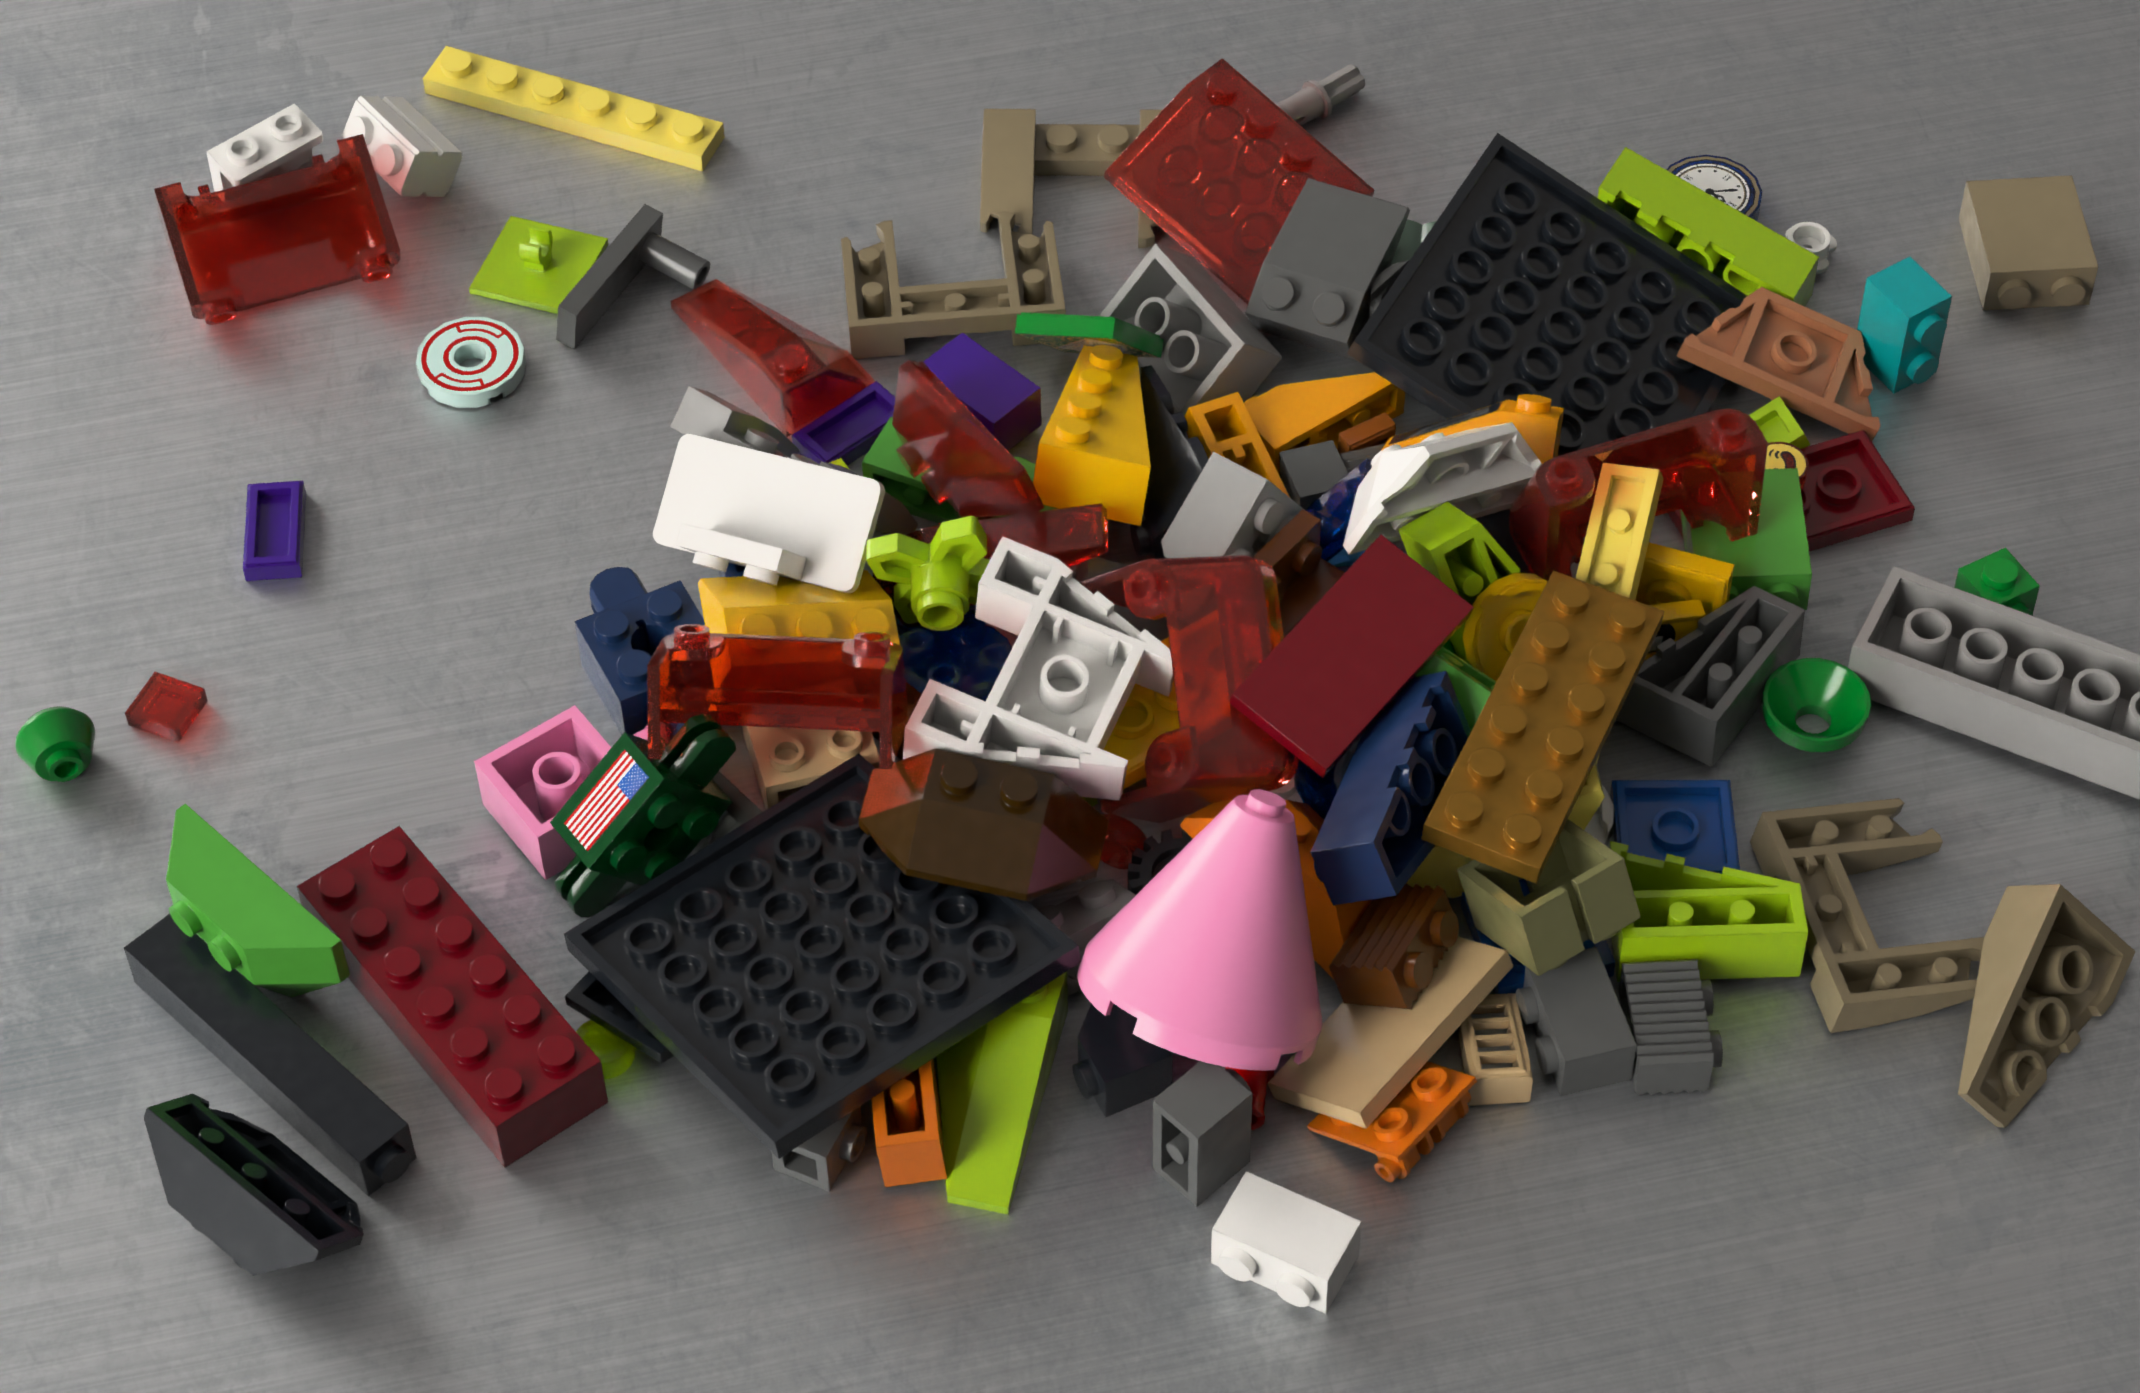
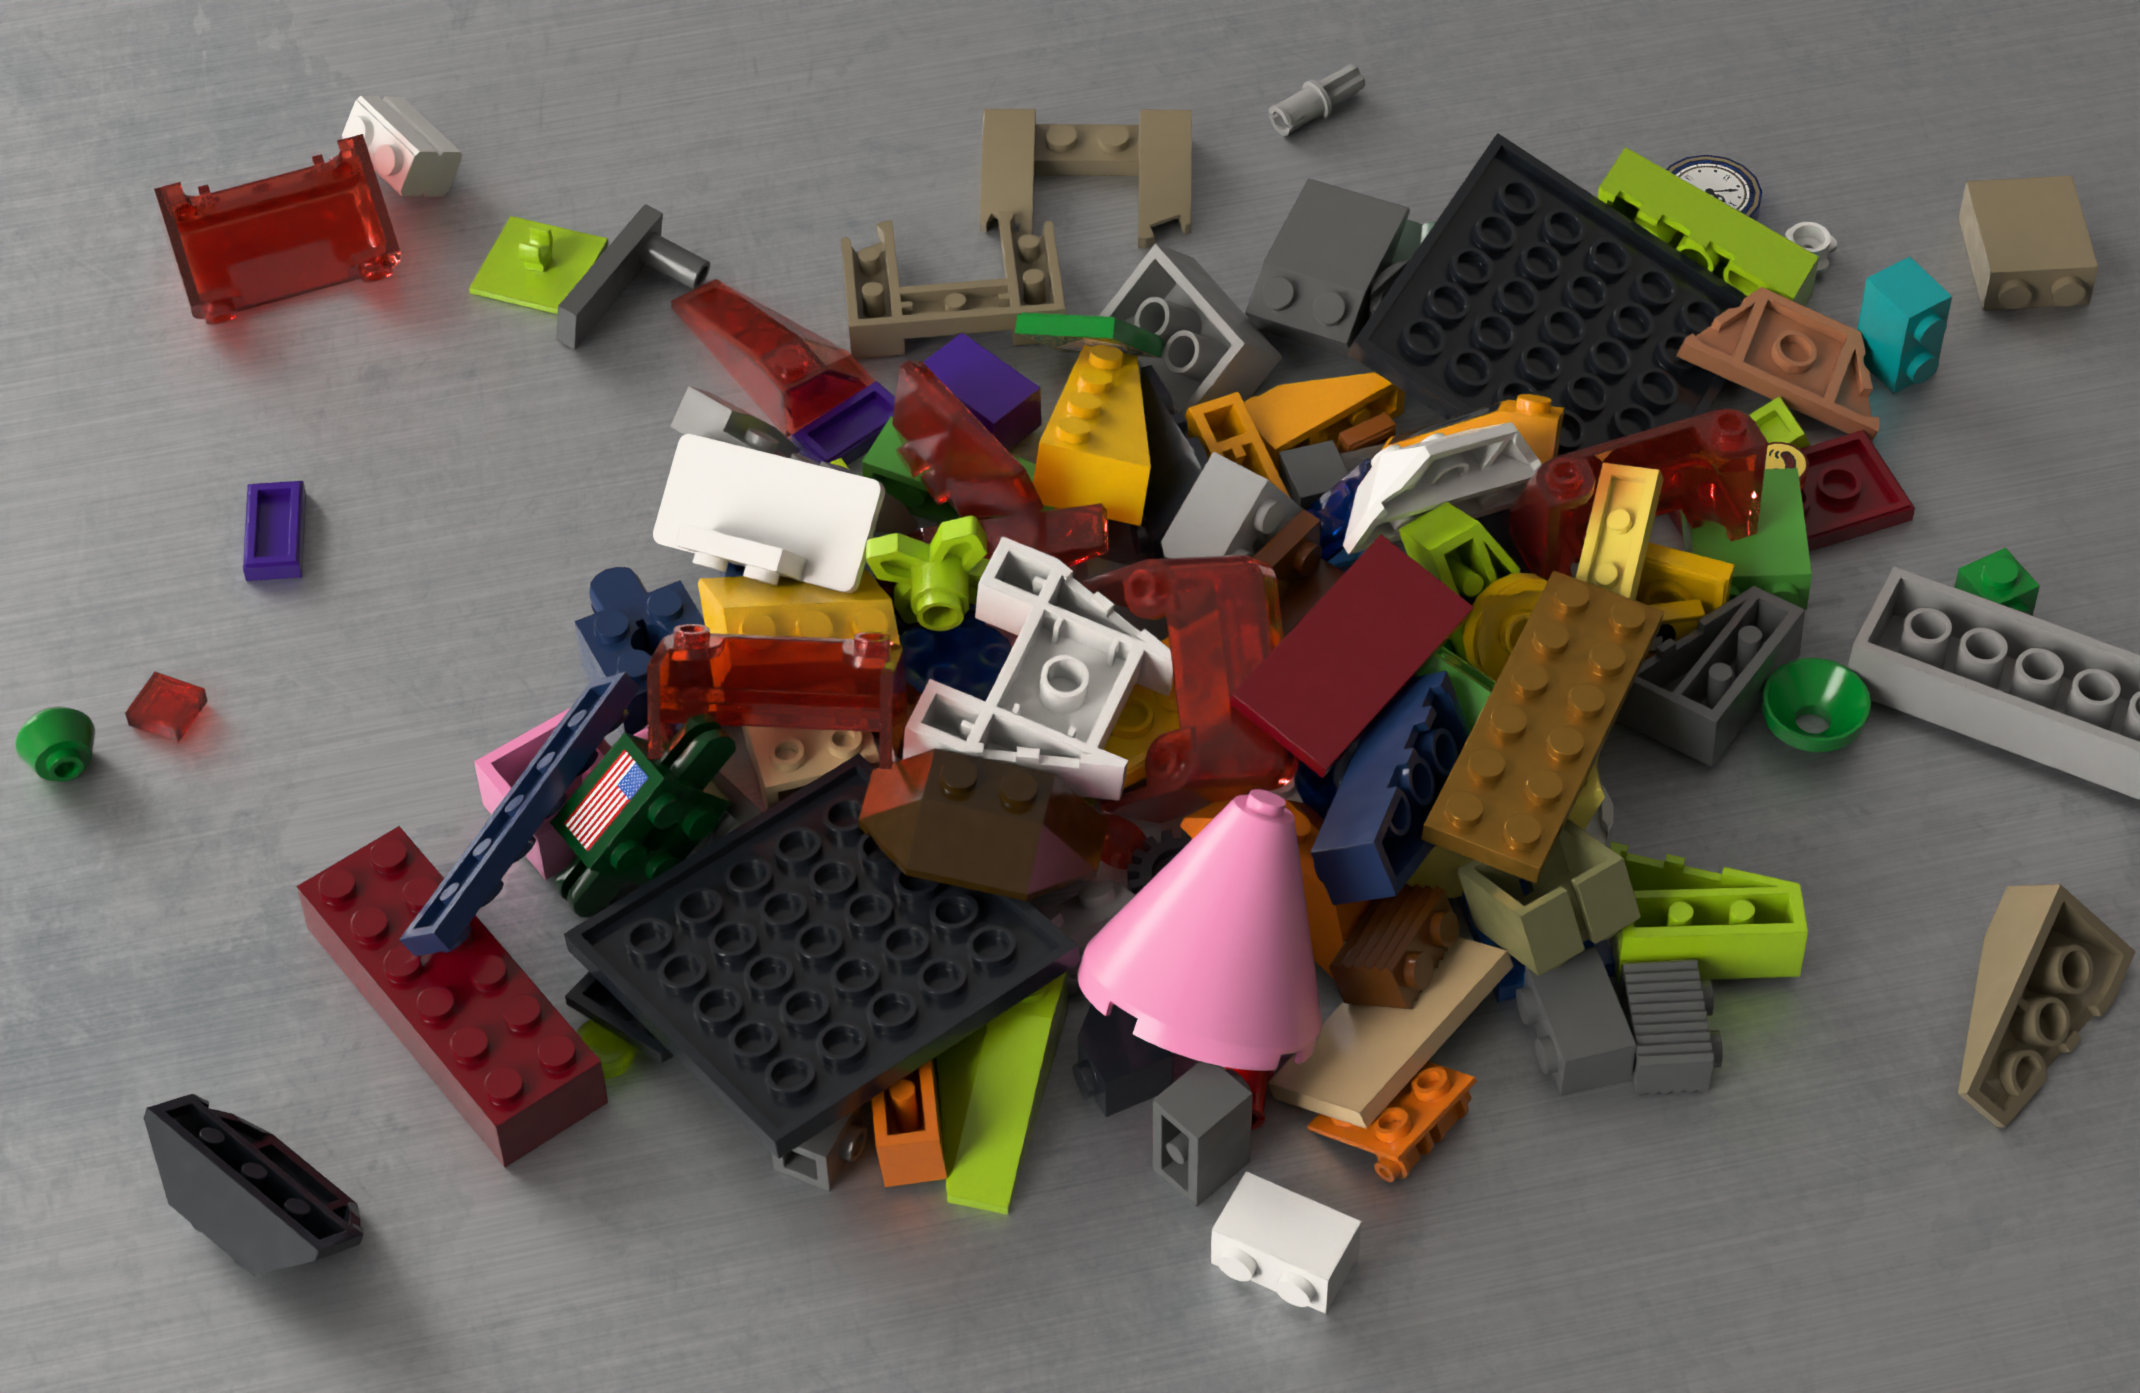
black brick [124,913,416,1196] -> none
bright green wedge [166,804,350,998] -> none
white bracket [206,103,323,206] -> none
light aqua tile [416,317,526,408] -> none
light yellow plate [423,46,725,172] -> none
clear red slope [1104,58,1375,305] -> none
tan slope [1458,993,1533,1106] -> none
blue tile [1610,780,1740,874] -> none
dark tan wedge [1750,798,1984,1033] -> none
none -> dark blue plate [399,672,640,956]

